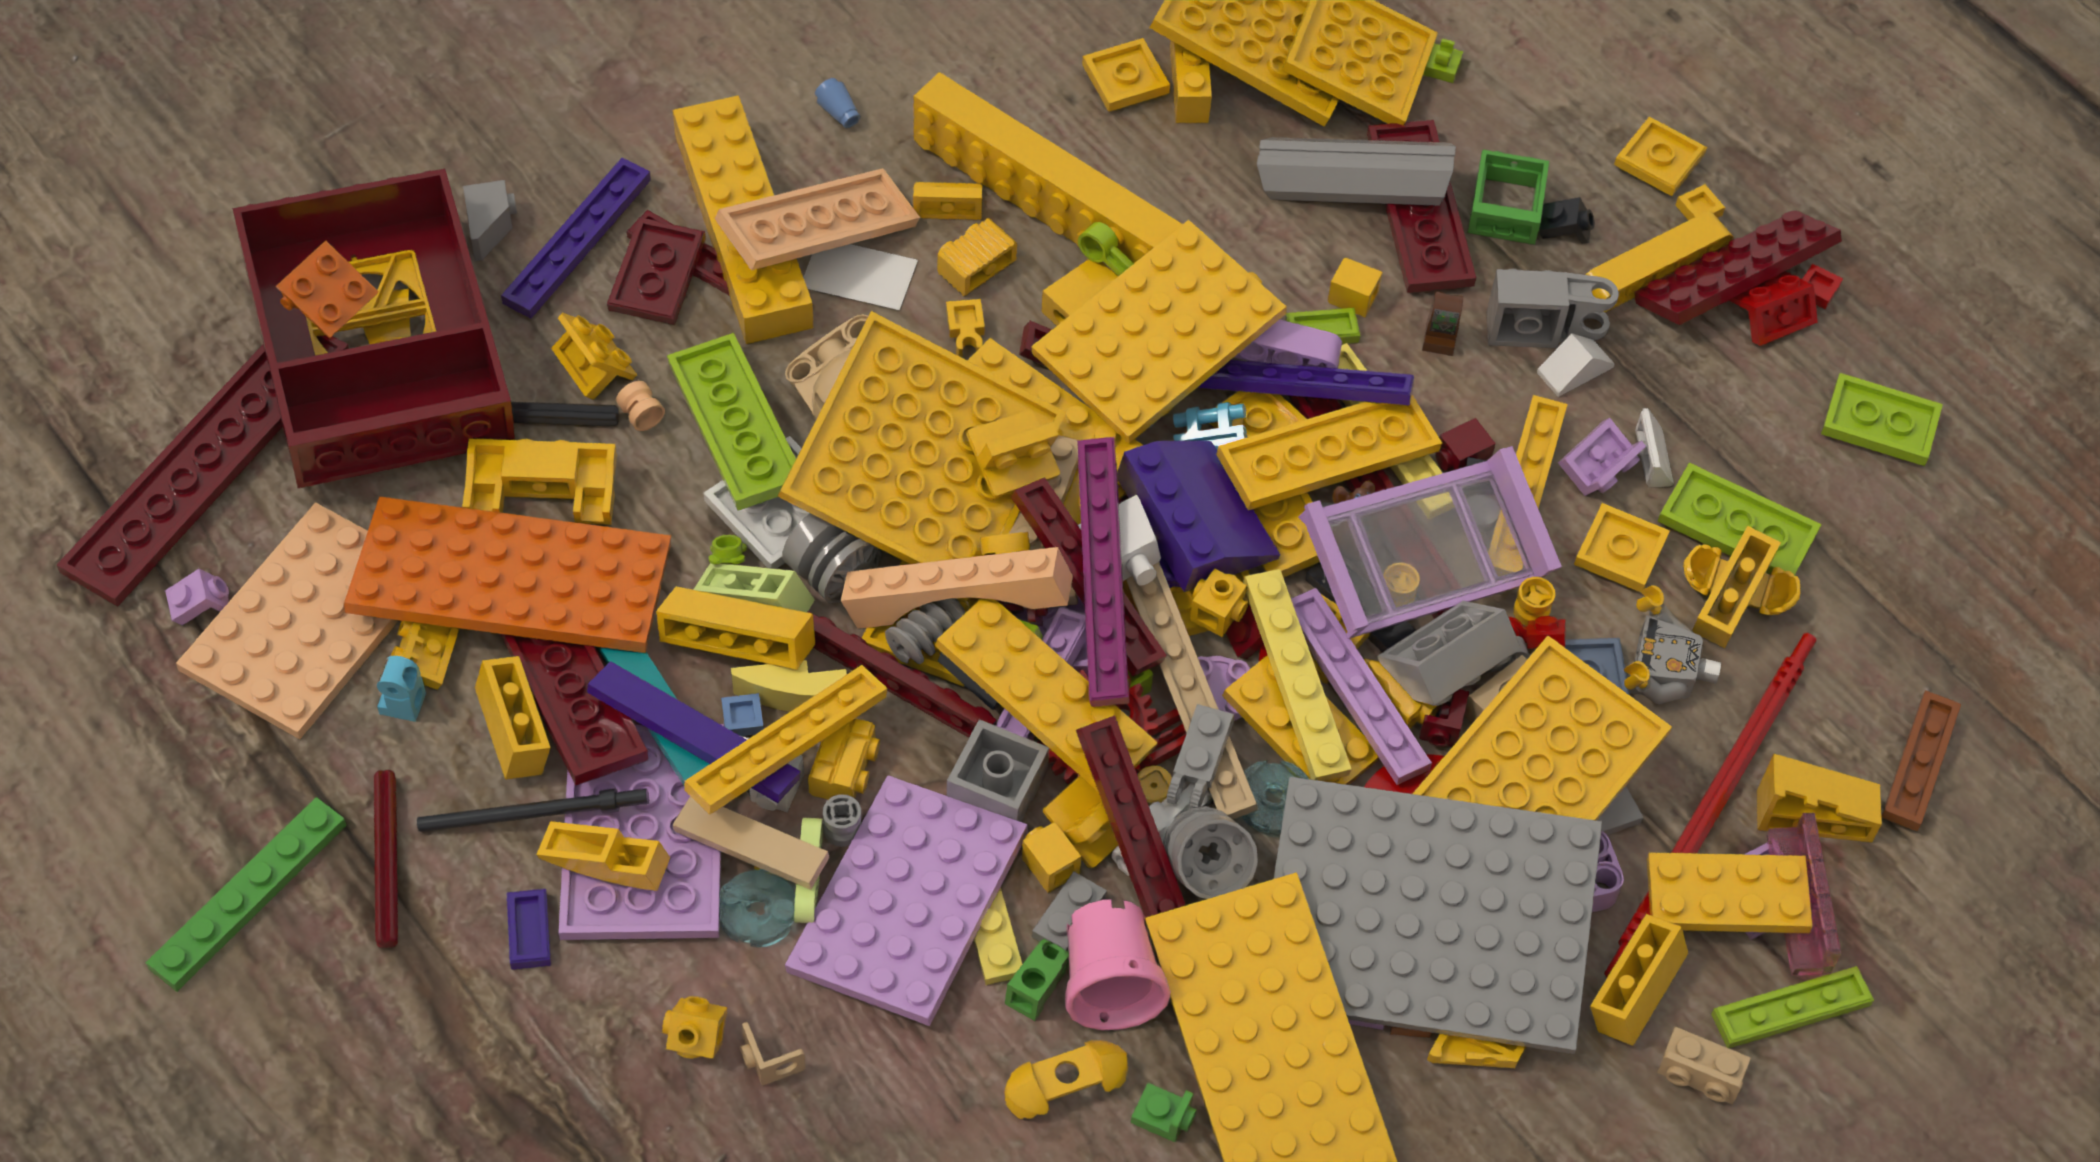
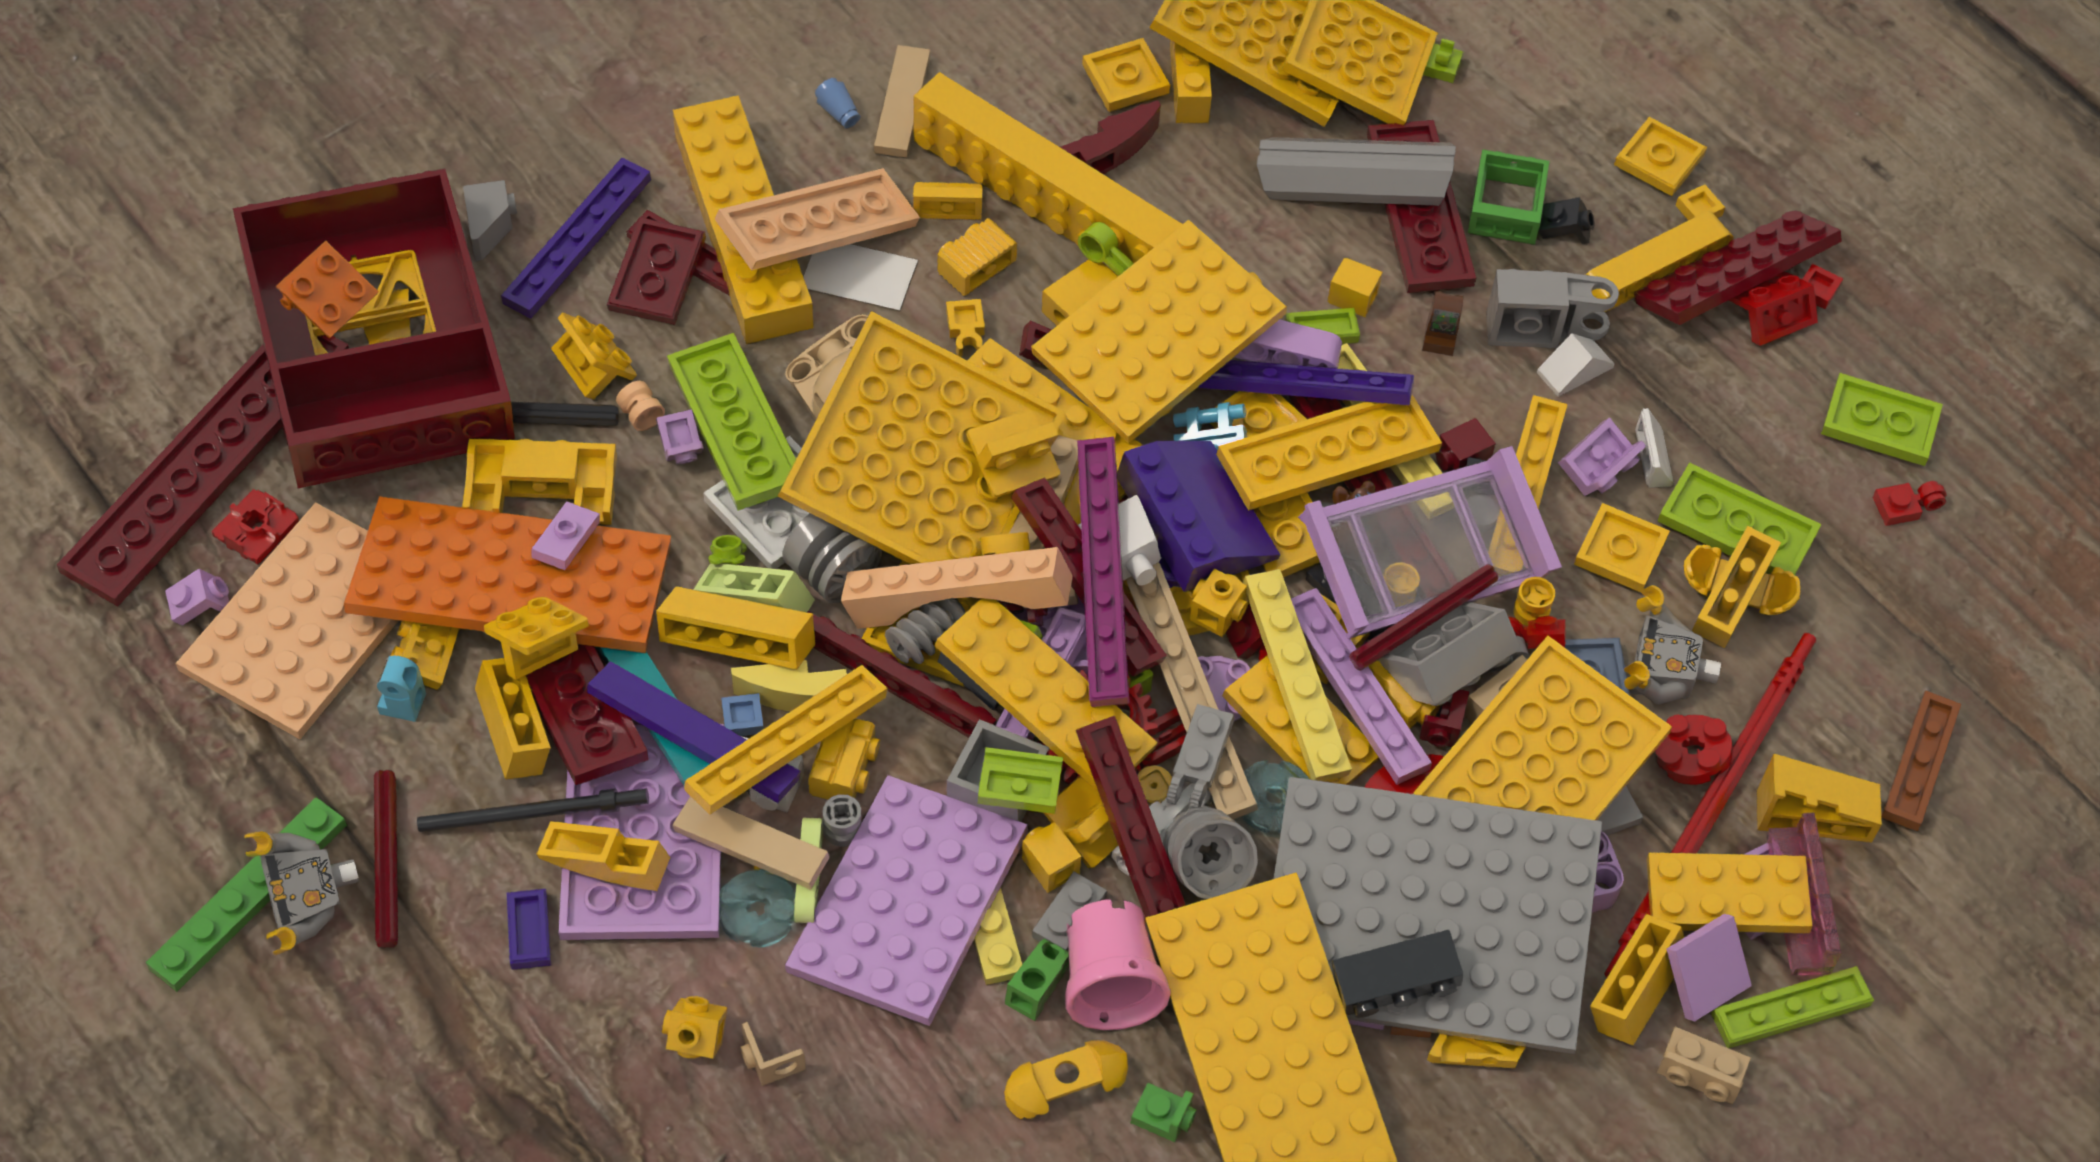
none -> red piece [211,489,299,564]
none -> light grey torso [245,831,359,955]
none -> yellow bracket [484,597,589,680]
none -> lavender plate [531,501,600,570]
none -> lavender bracket [656,409,704,464]
none -> tan tile [874,45,930,158]
none -> lime plate [978,747,1063,814]
none -> dark red slope [1059,100,1161,174]
none -> black brick [1332,929,1464,1018]
none -> dark red axle [1349,564,1499,670]
none -> red plate [1655,715,1733,785]
none -> lavender tile [1667,914,1752,1022]
none -> red plate [1872,481,1947,526]

